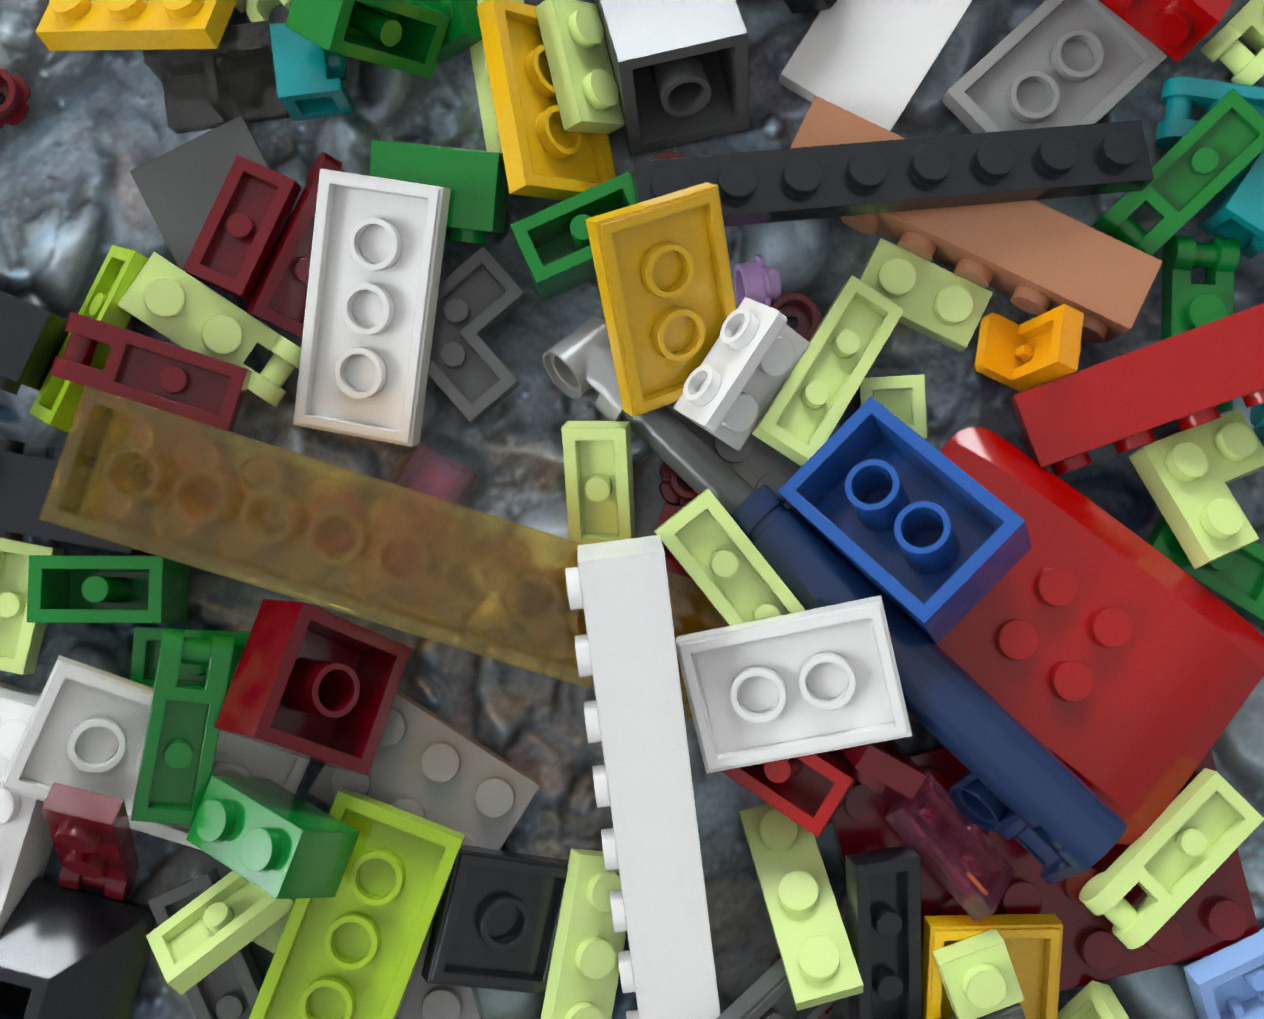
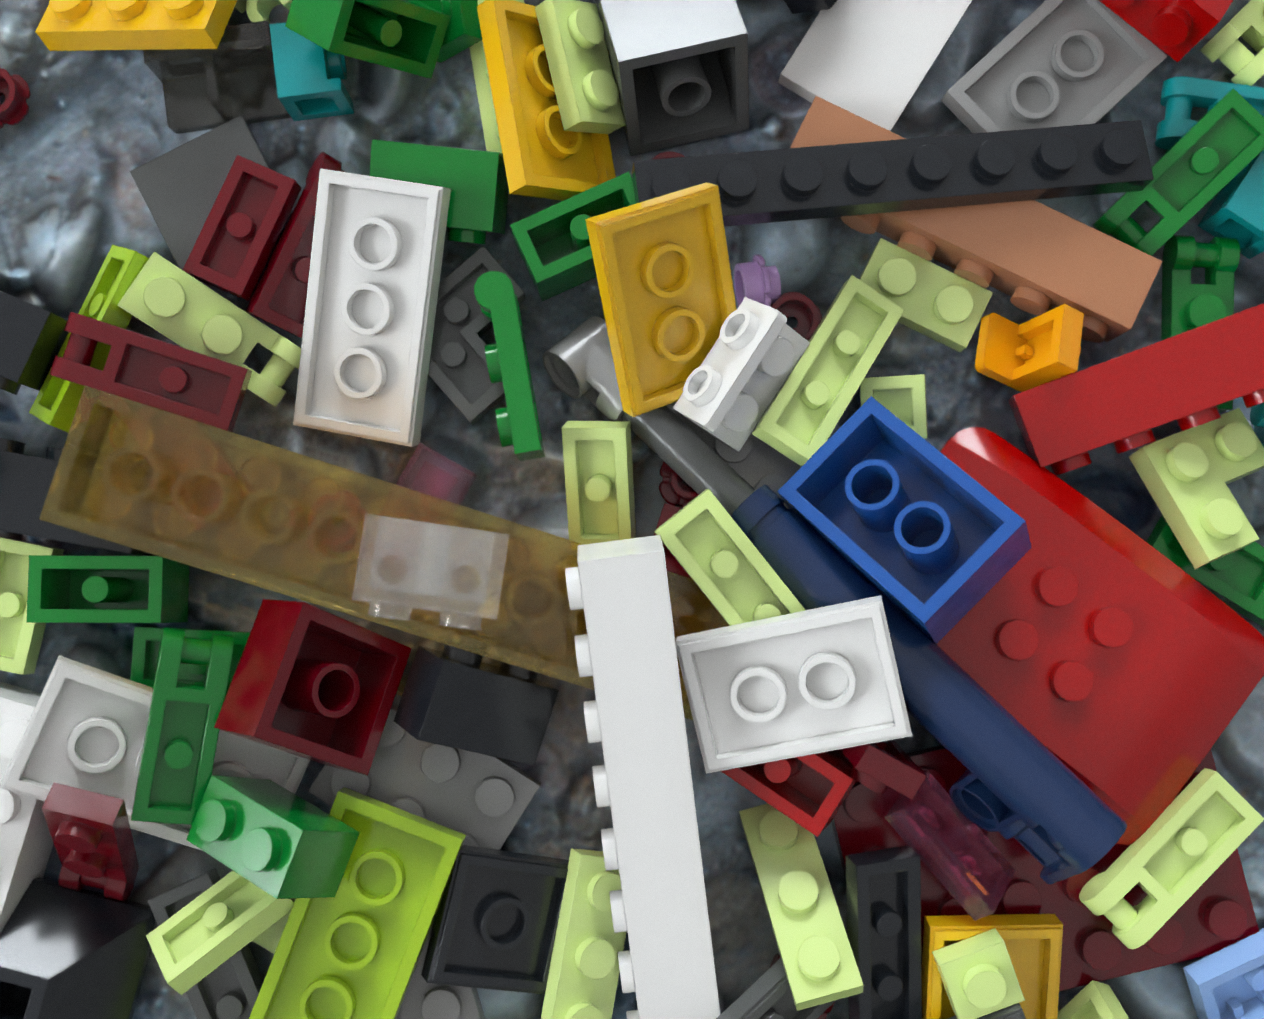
none -> clear brick [352,514,509,630]
none -> black brick [394,641,559,765]
none -> green plate [474,271,545,461]

